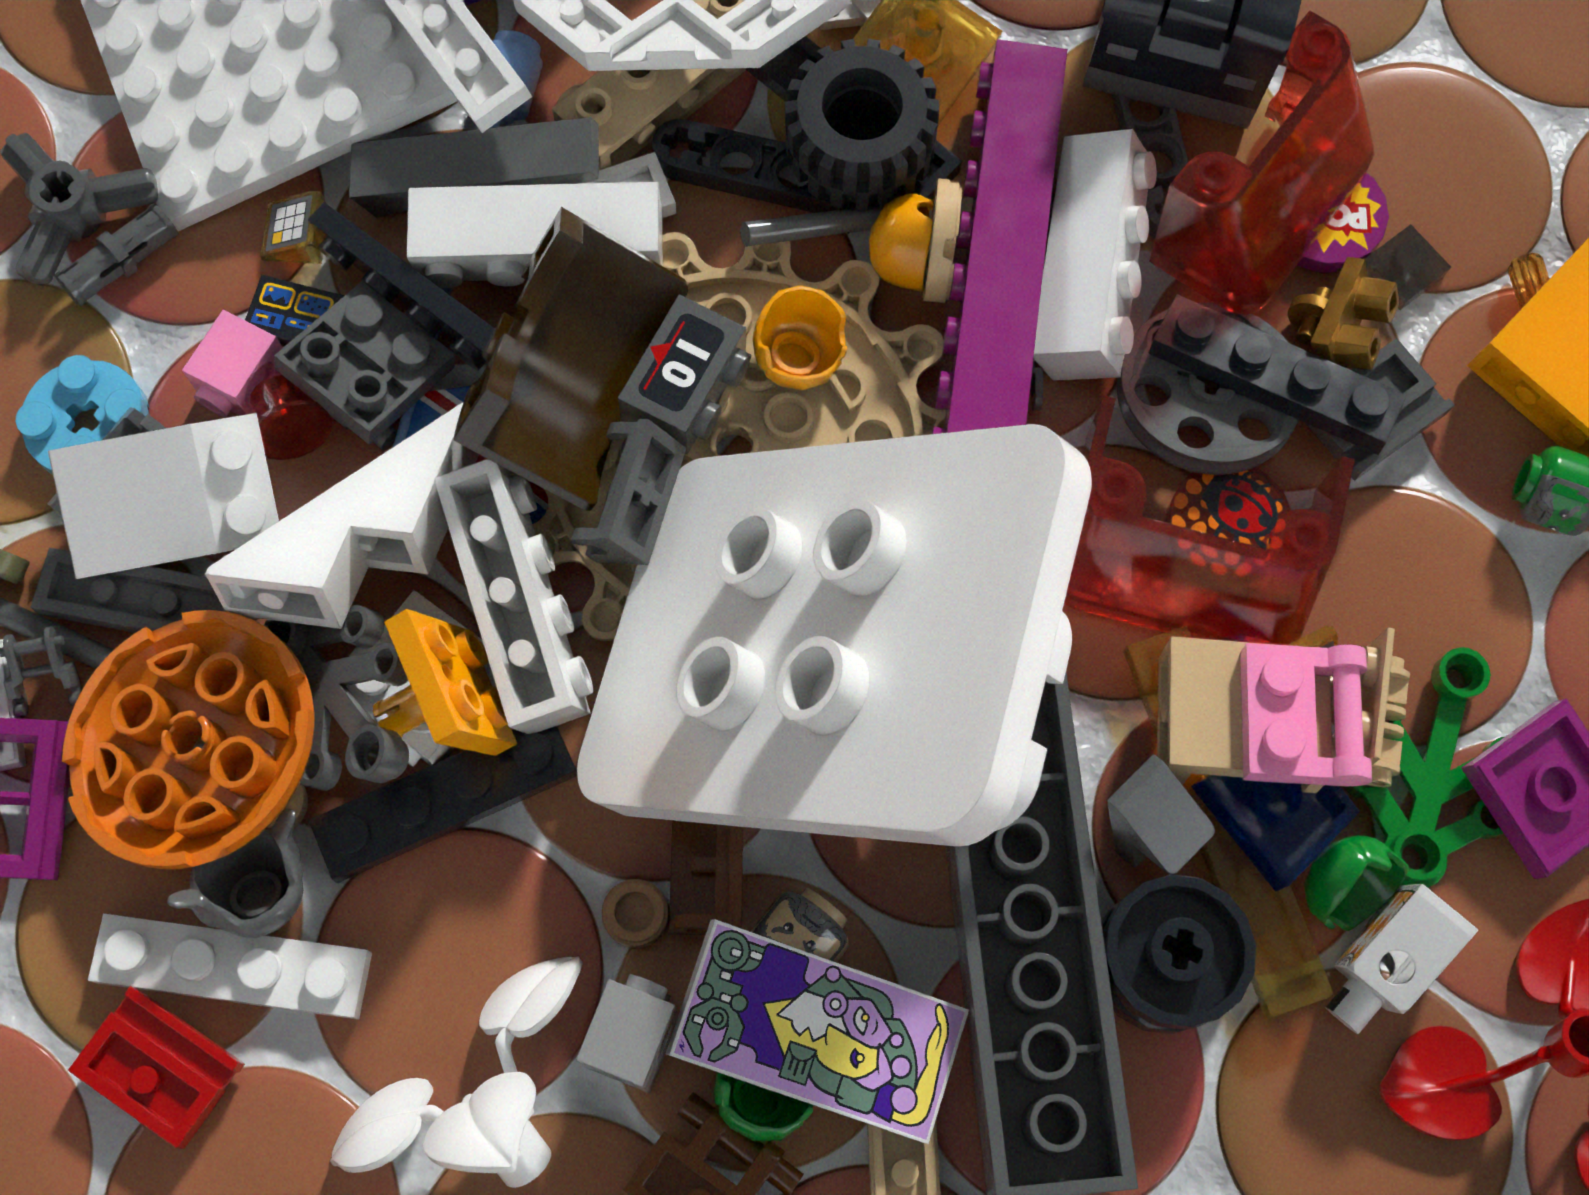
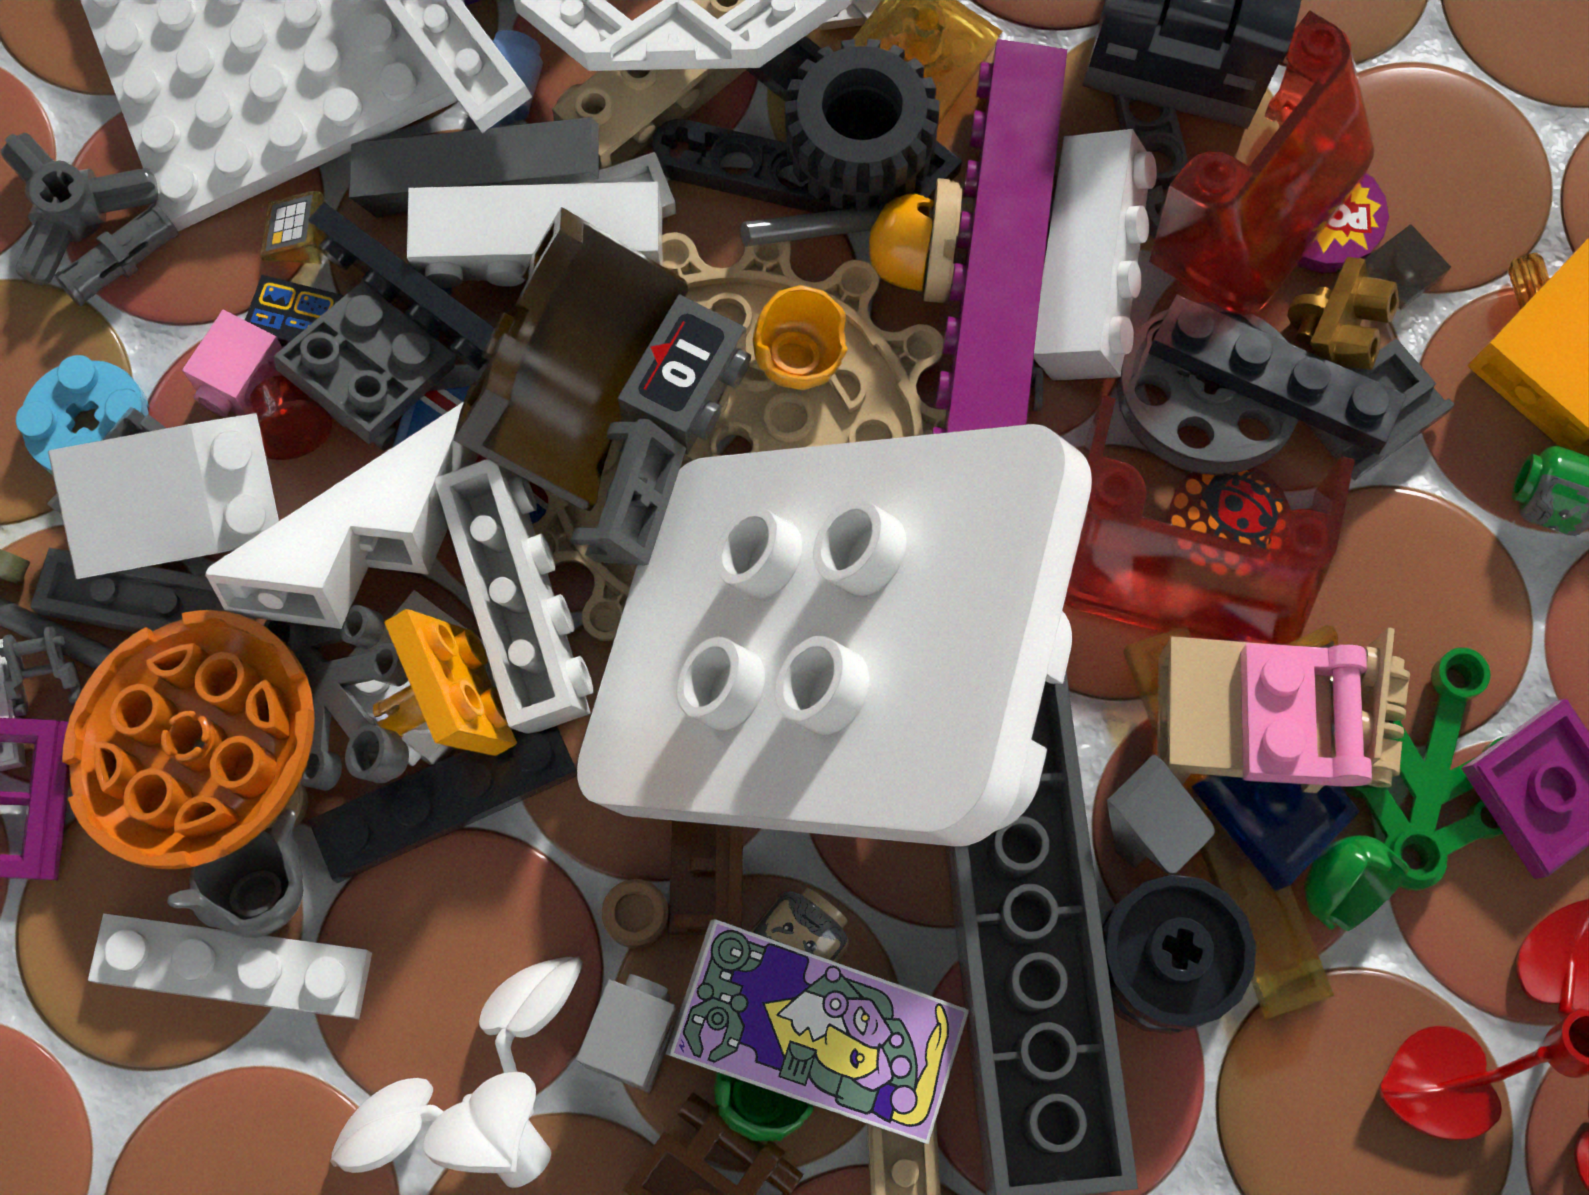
red plate [67,986,245,1149] -> none
white torso [1325,884,1478,1034] -> none

